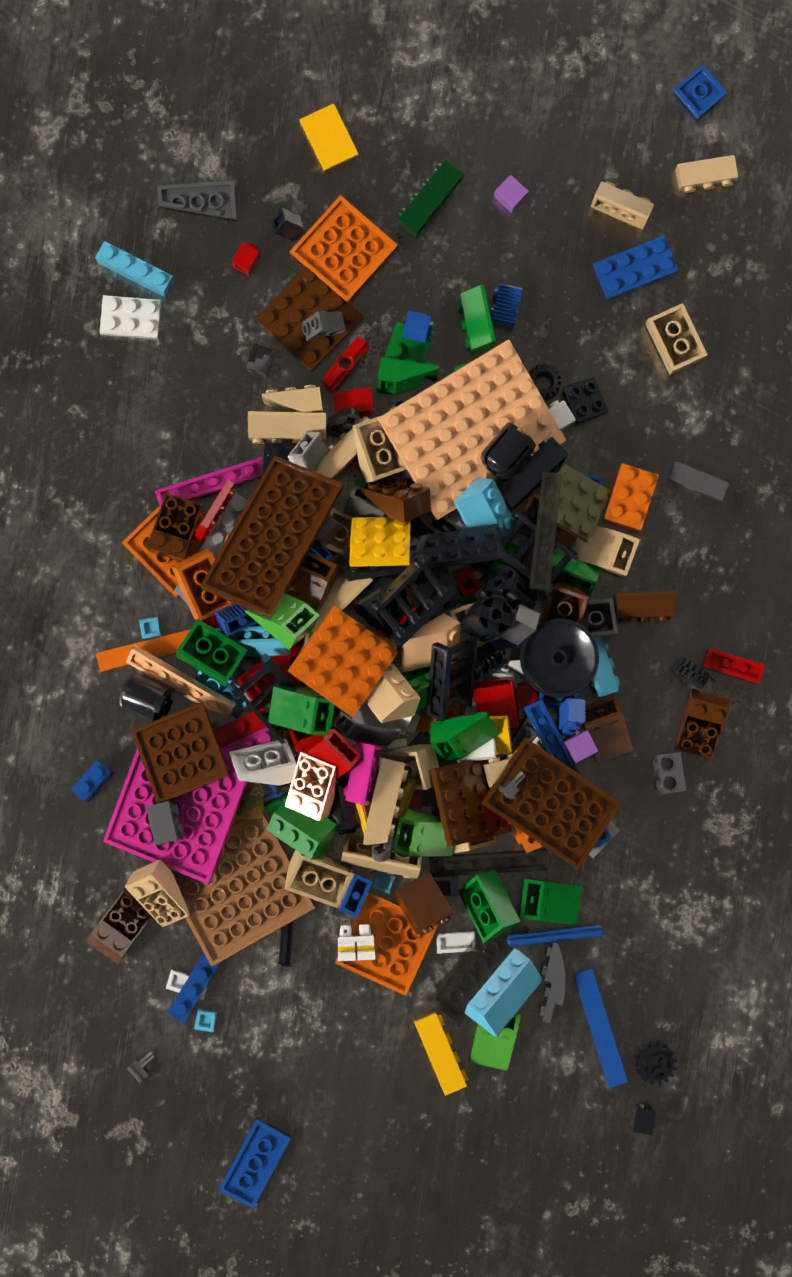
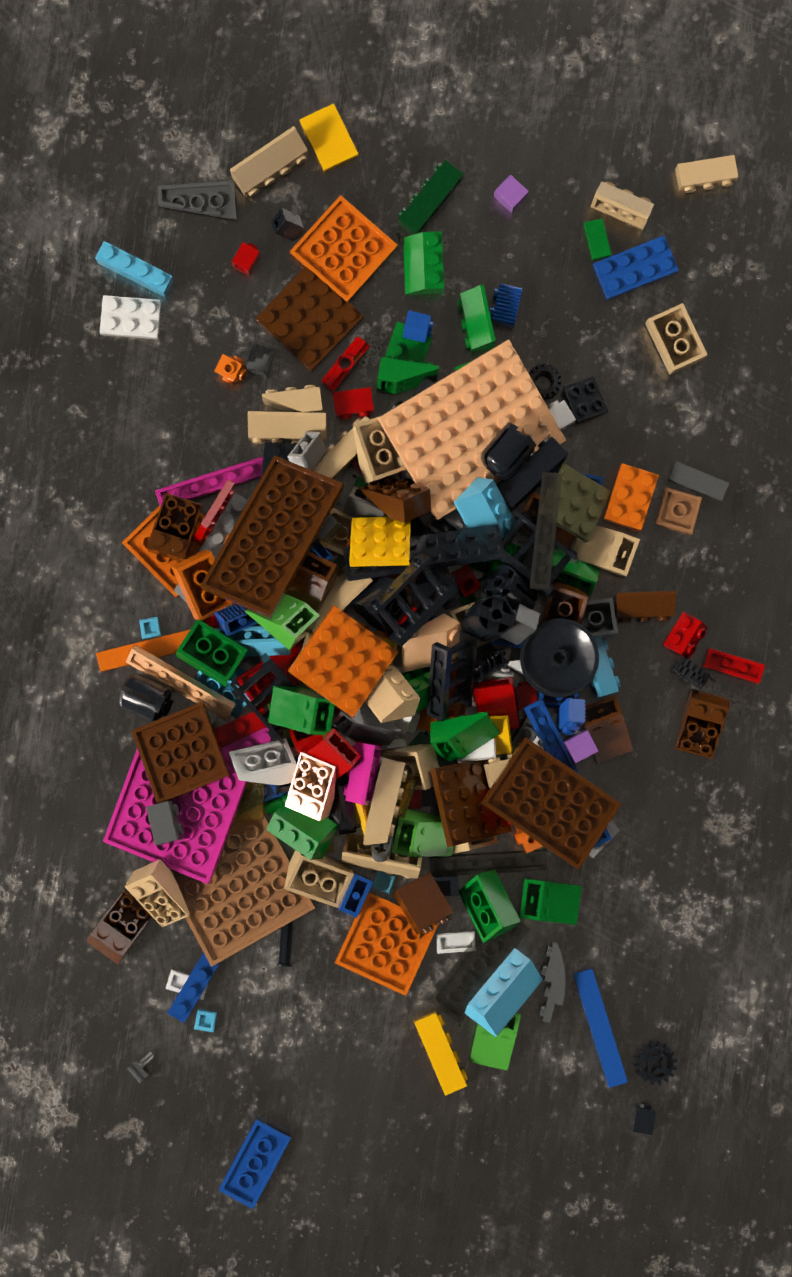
blue brick [71,761,113,802] -> none
dark grey pin [302,310,346,341] -> none
black beam [326,408,360,435] -> none
white hips [338,924,376,961] -> none
dark grey piece [498,772,526,799] -> none
blue axle [507,925,603,946] -> none
dark grey brick [653,752,686,794] -> none
blue plate [673,64,727,119] -> none
none -> orange brick [214,354,247,384]
none -> tan slope [230,126,308,198]
none -> green slope [403,231,444,295]
none -> green tile [584,218,612,261]
none -> medium nougat tile [655,487,703,535]
none -> red bracket [663,612,707,659]

